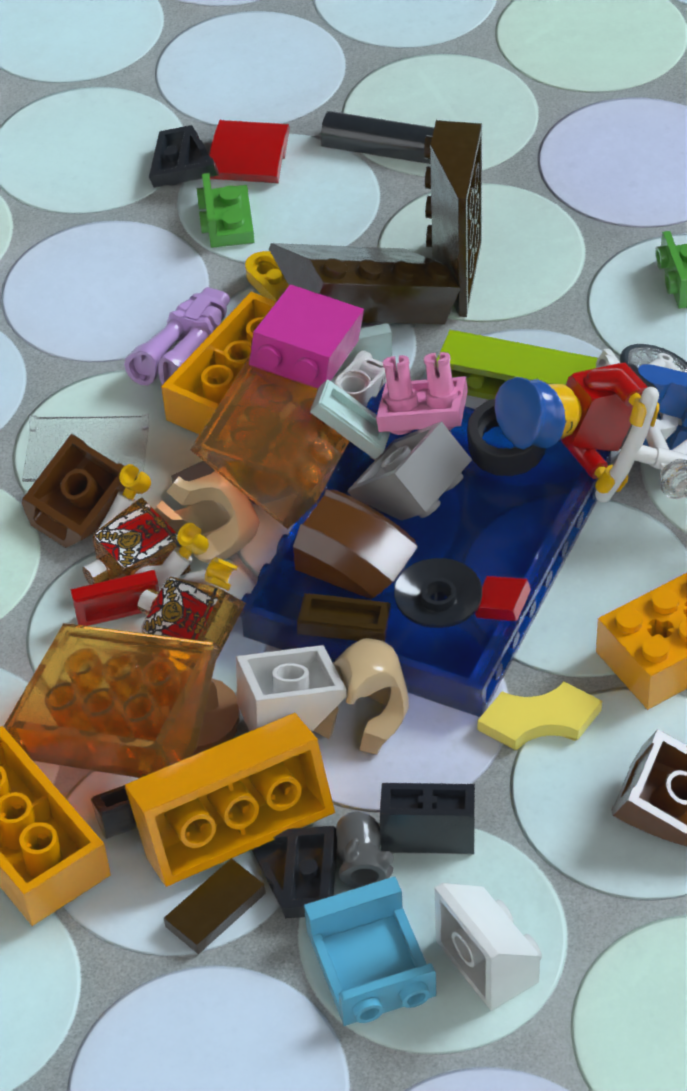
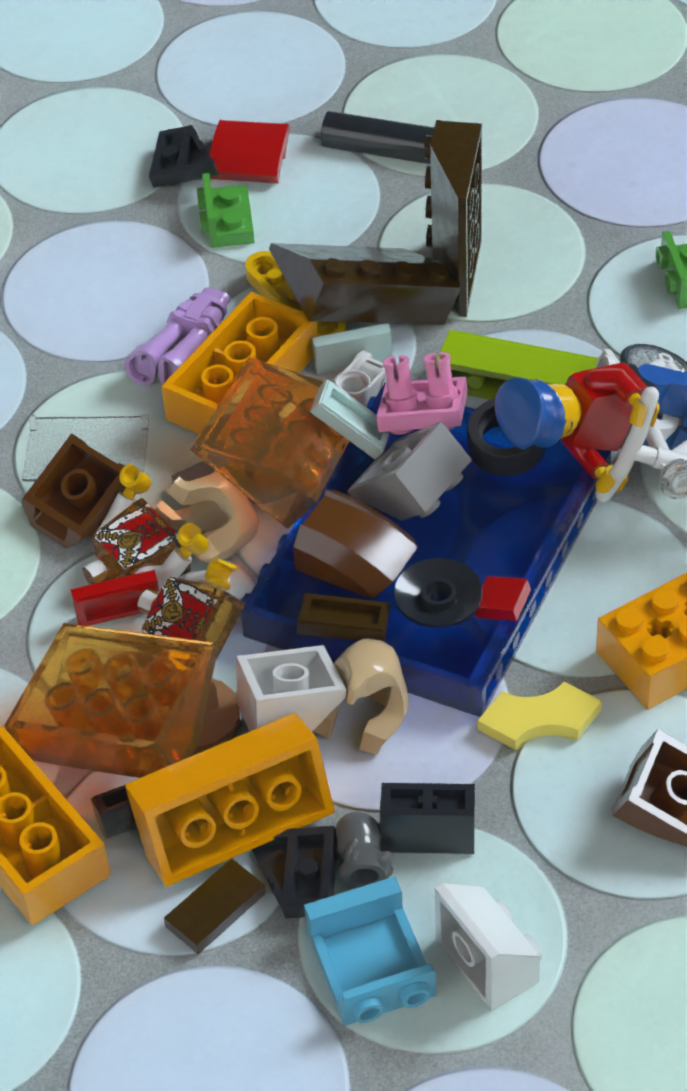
dark pink brick [249,284,364,389] -> none

